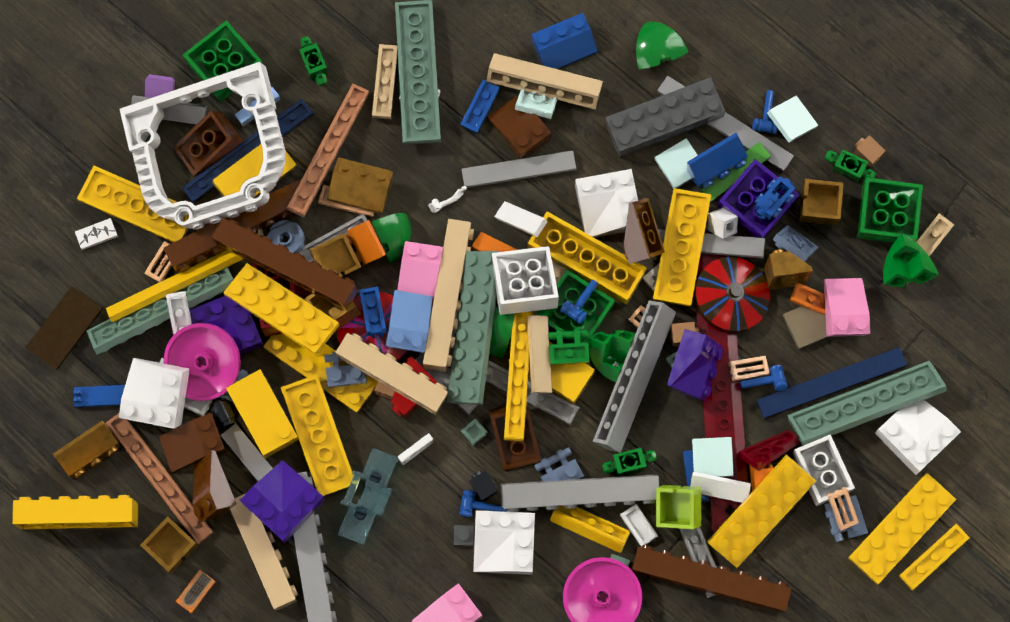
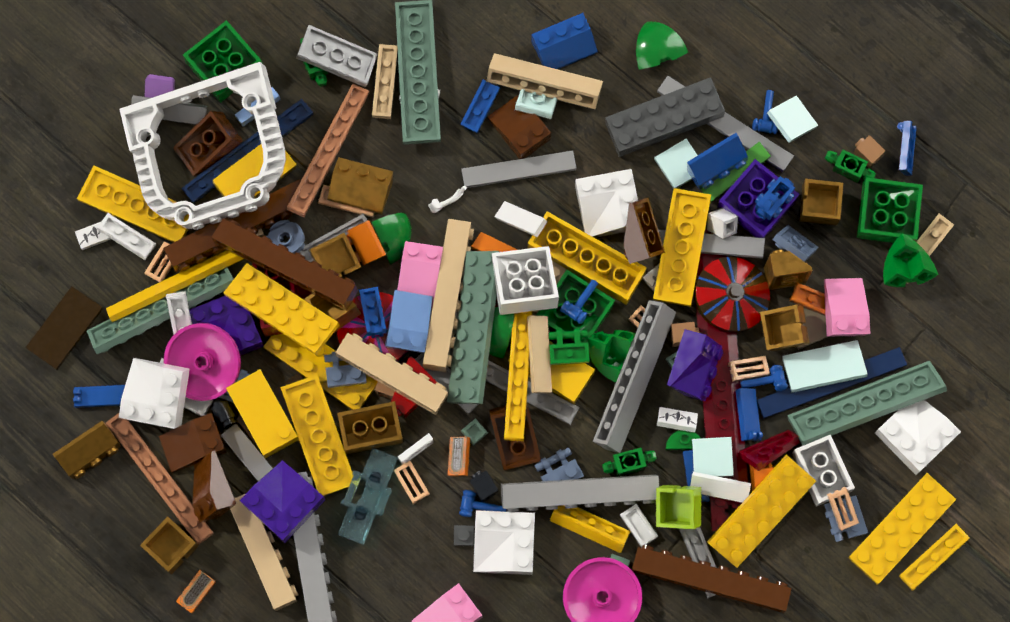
yellow brick [13,495,138,529] -> none
none -> white tile [97,213,156,260]
none -> light grey tile [296,25,378,87]
none -> pearl gold slope [337,401,403,454]
none -> light nougat tile [394,461,430,504]
none -> tile [448,437,470,477]
none -> white tile [657,407,698,432]
none -> green plate [665,430,701,450]
none -> blue hinge [736,388,763,441]
none -> pearl gold piece [760,305,810,351]
none -> light aqua tile [782,340,867,392]
none -> hinge [897,121,917,175]

